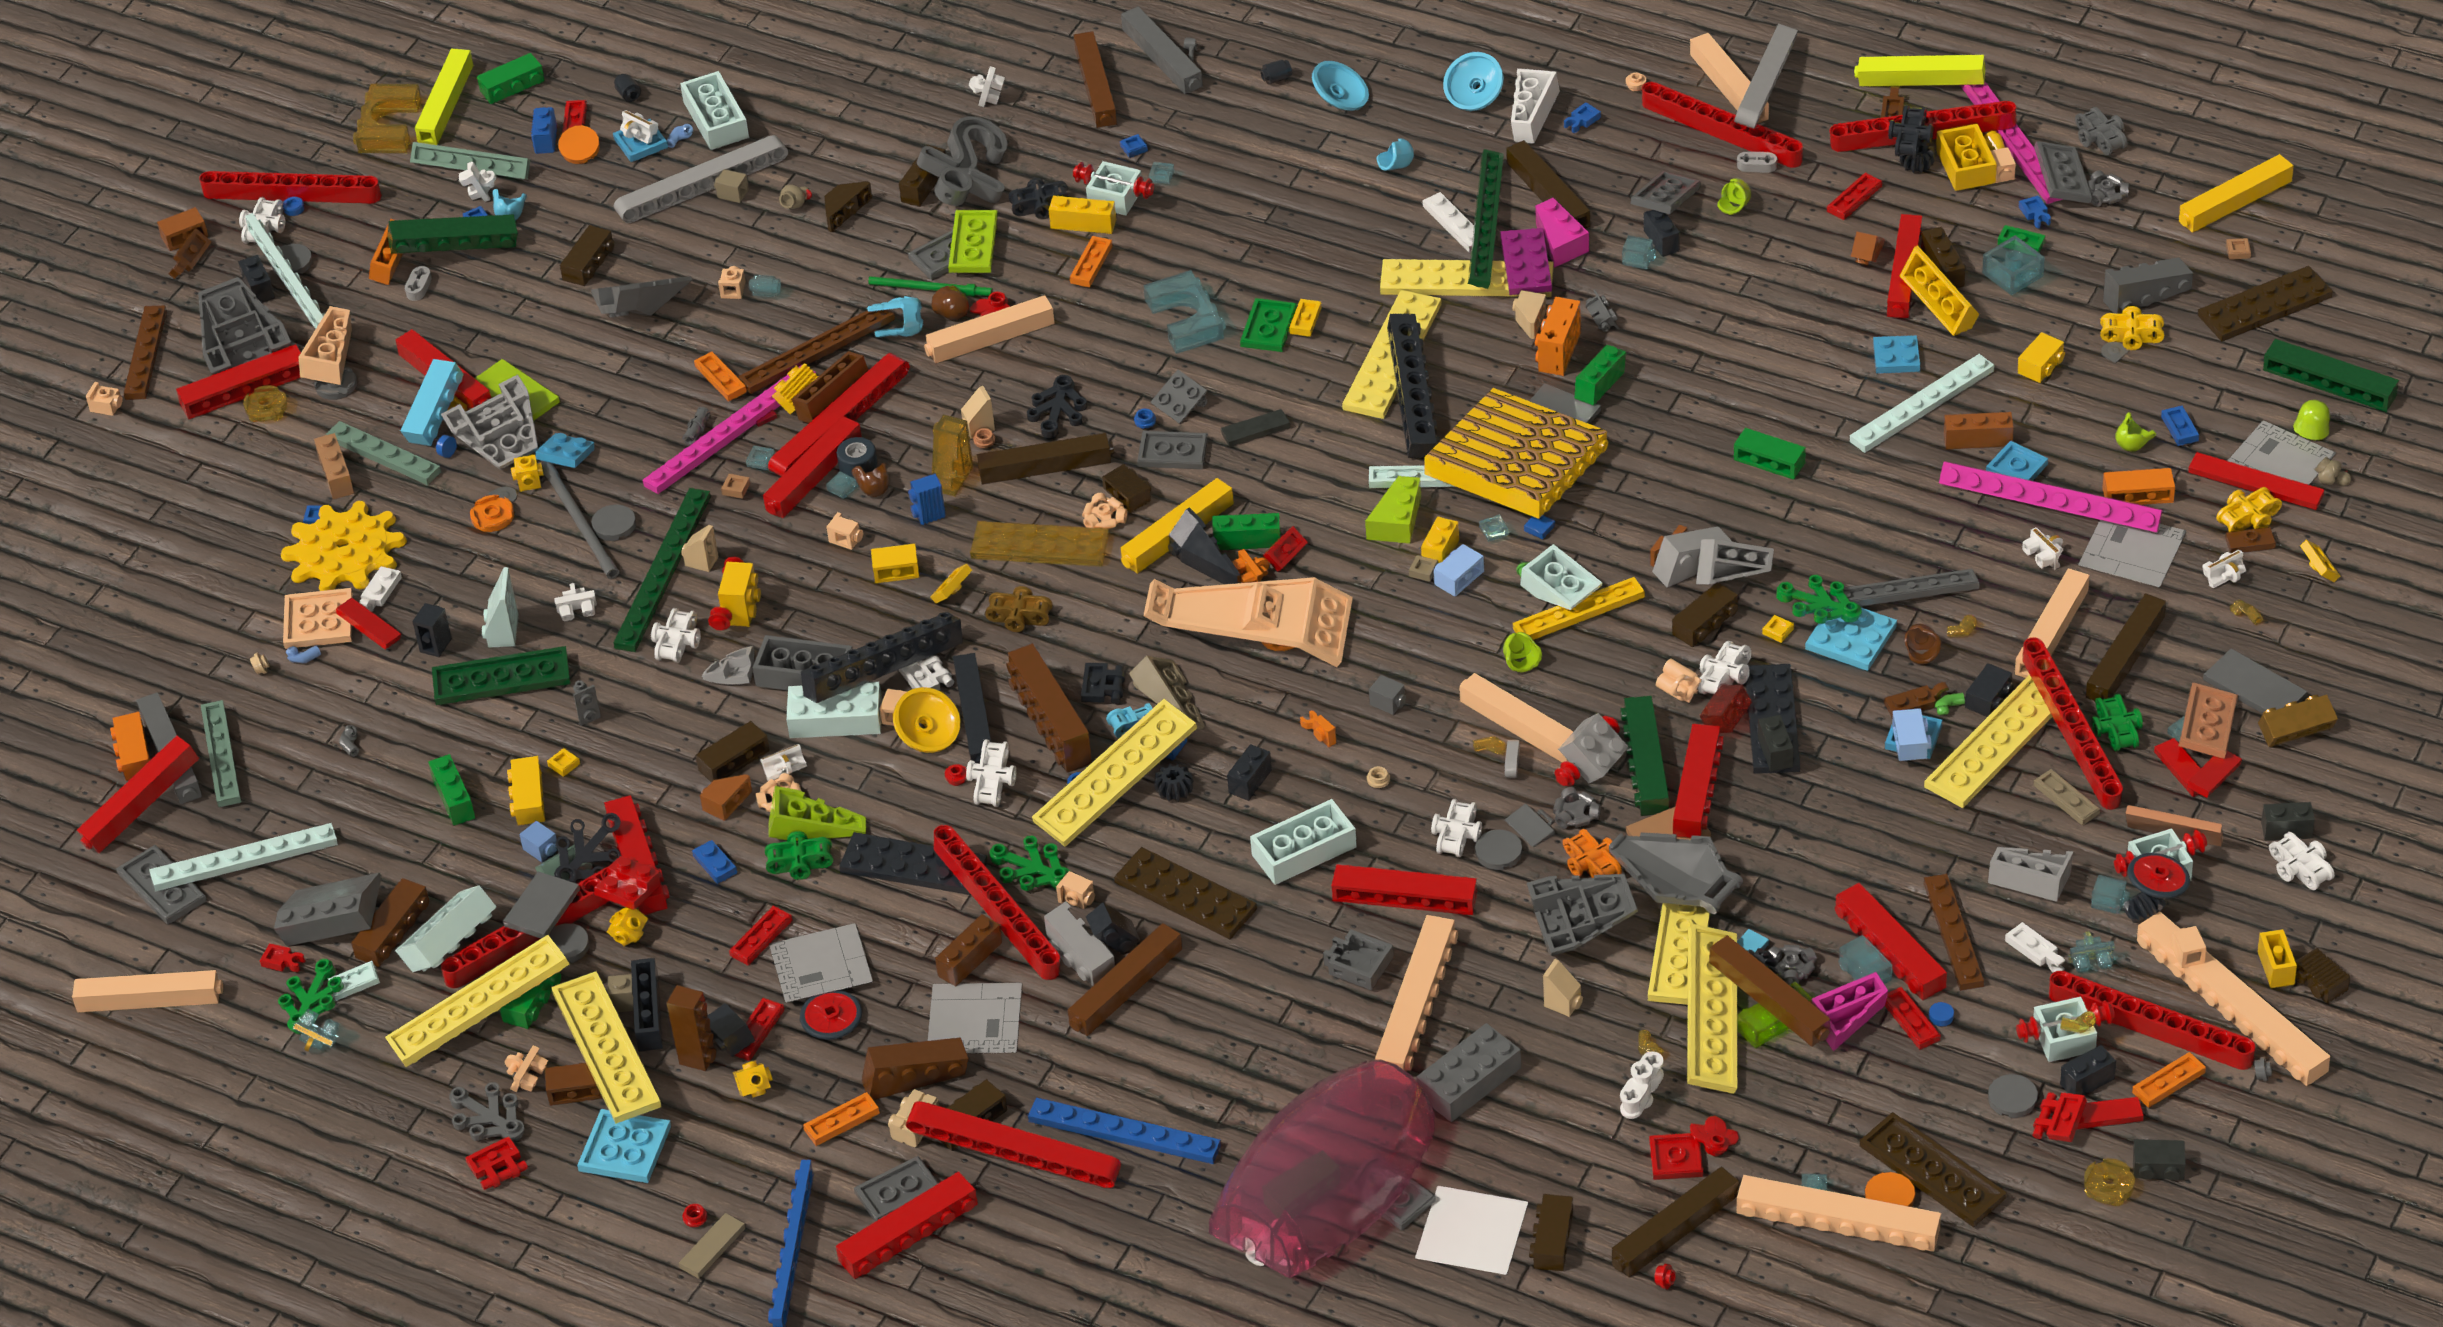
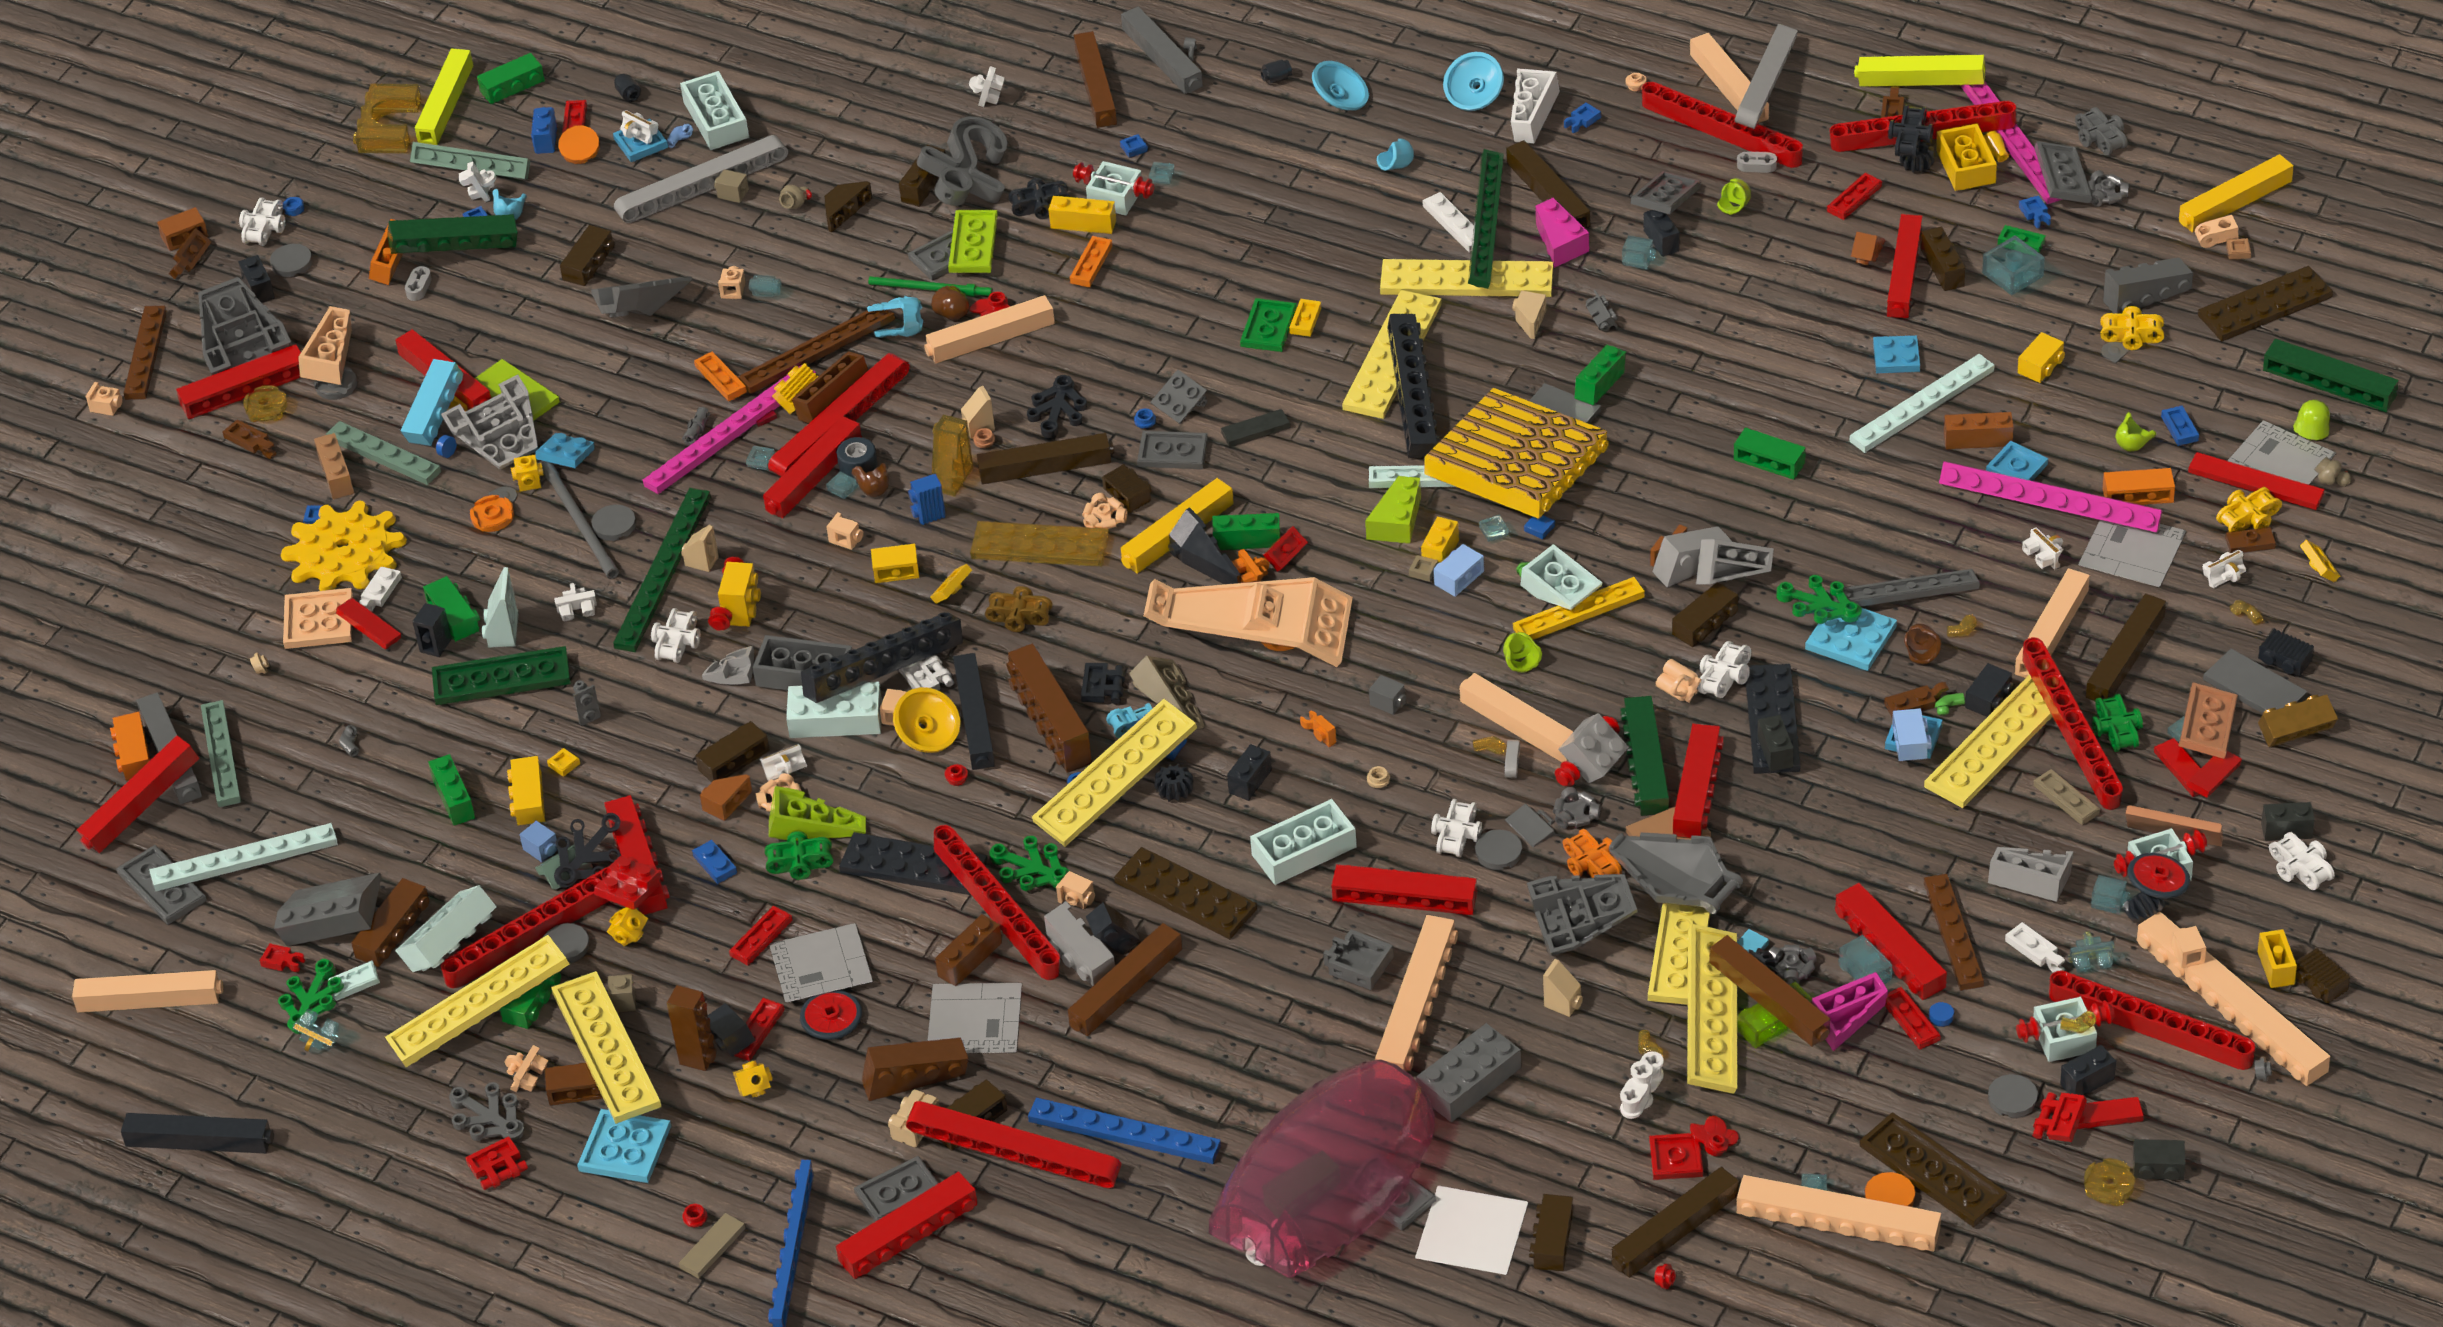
red beam [199,171,382,204] -> none
light aqua plate [245,213,325,330] -> none
medium blue arm [286,645,321,663] -> none
dark grey tile [503,871,580,939] -> none
black brick [631,958,663,1052] -> none
medium nougat plate [721,474,750,499] -> none
orange plate [803,1092,880,1146] -> none
white axle [966,739,1016,807] -> none
clear light blue arch [1143,270,1226,354] -> none
magenta plate [1501,228,1552,295] -> none
orange piece [1535,297,1581,376] -> none
clear red brick [1700,685,1752,733] -> none
yellow tile [1762,615,1794,643] -> none
yellow slope [1900,246,1979,336] -> none
light nougat brick [1991,147,2016,183] -> none
orange plate [2132,1052,2206,1108] -> none
none -> black brick [121,1113,274,1154]
none -> reddish brown plate [222,419,277,459]
none -> green brick [423,576,480,642]
none -> light nougat leg [2195,215,2239,248]
none -> black brick [2258,628,2314,677]

